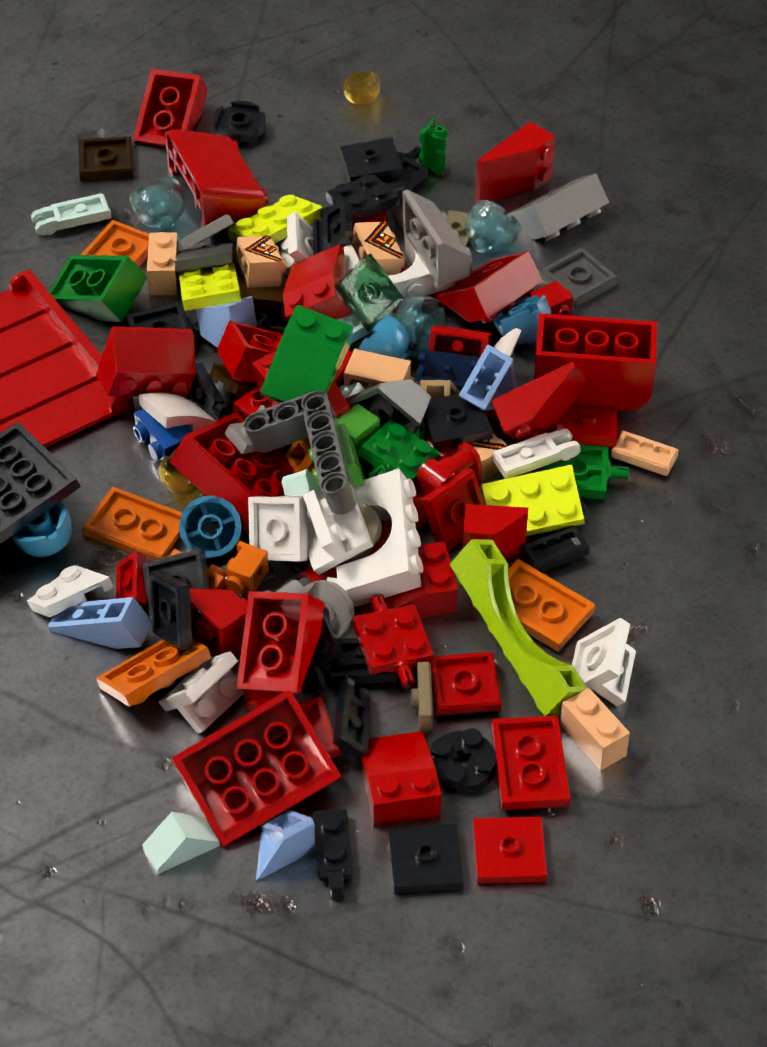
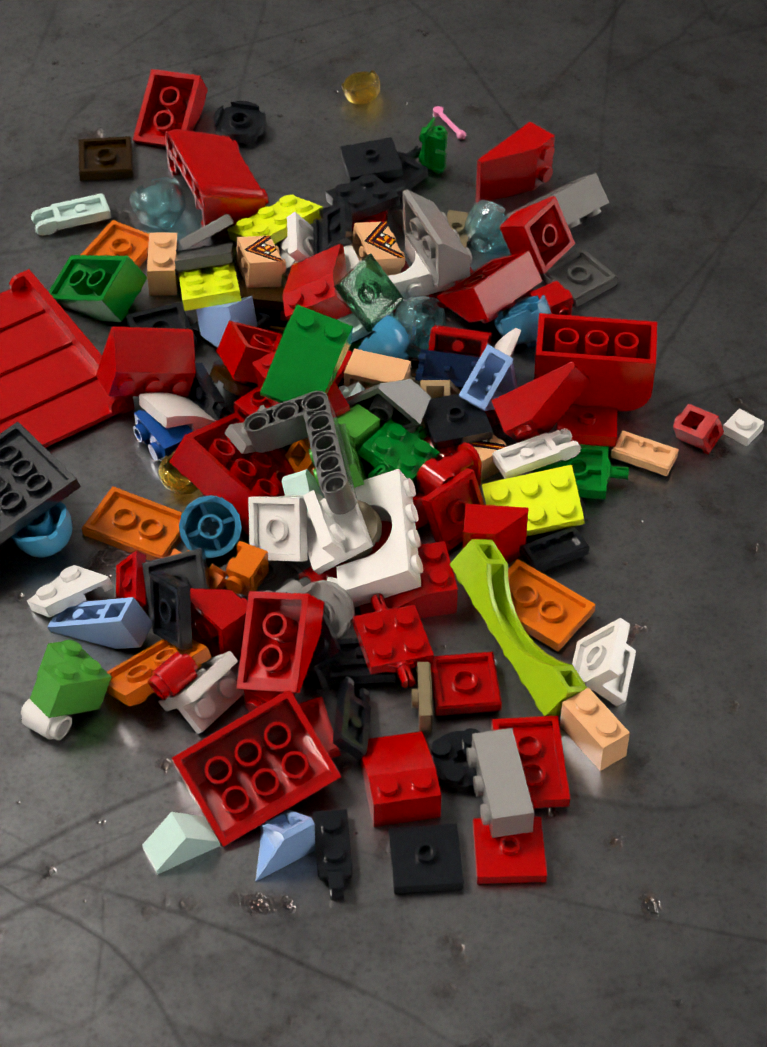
none -> white brick [21,699,72,740]
none -> bright green brick [30,640,112,718]
none -> red brick [147,652,198,701]
none -> bright pink hinge [433,106,466,140]
none -> light grey brick [466,728,534,838]
none -> red slope [499,196,575,274]
none -> red brick [673,404,724,455]
none -> white plate [723,408,764,447]

